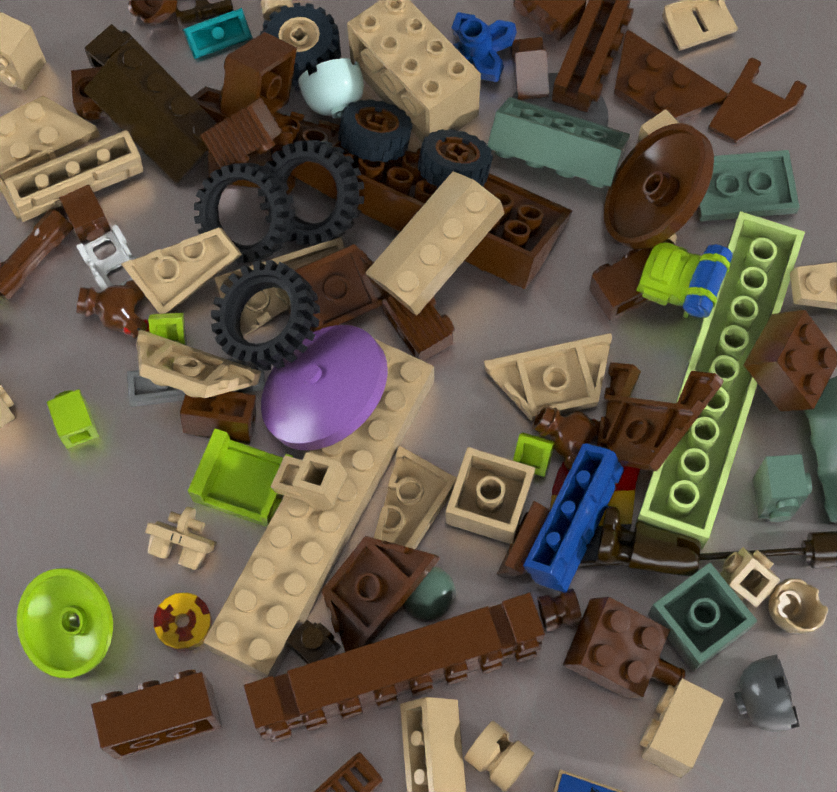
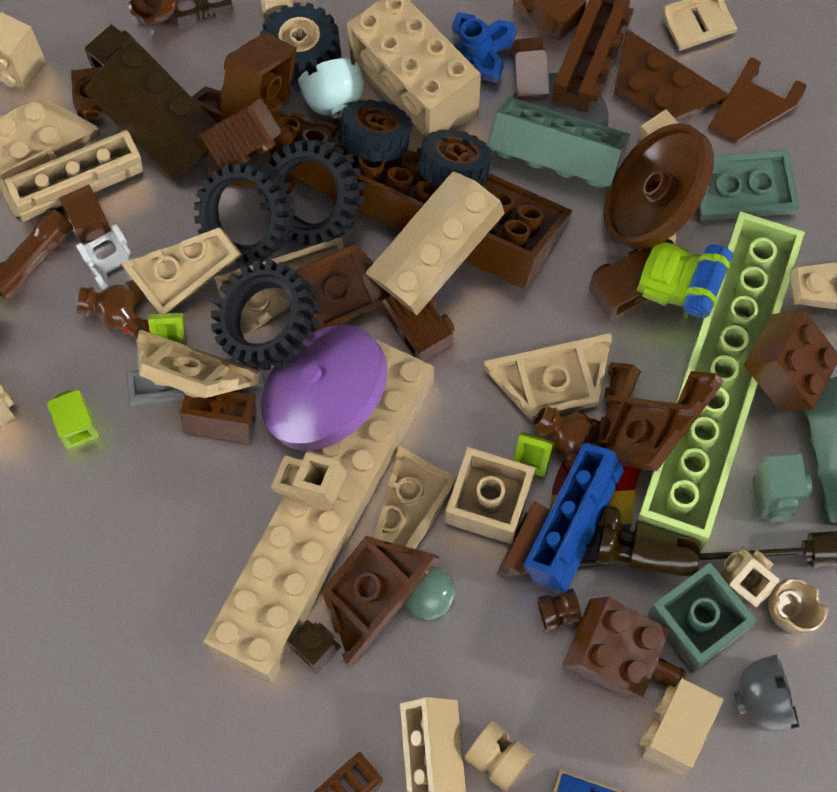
lime dish [17,568,113,678] -> none
reddish brown brick [91,670,223,759] -> none
tan hips [145,506,217,570] -> none
yellow piece [154,592,212,652] -> none
teal slope [182,8,253,59] -> none
lime panel [188,428,293,527] -> none
reddish brown brick [243,592,545,743] -> none

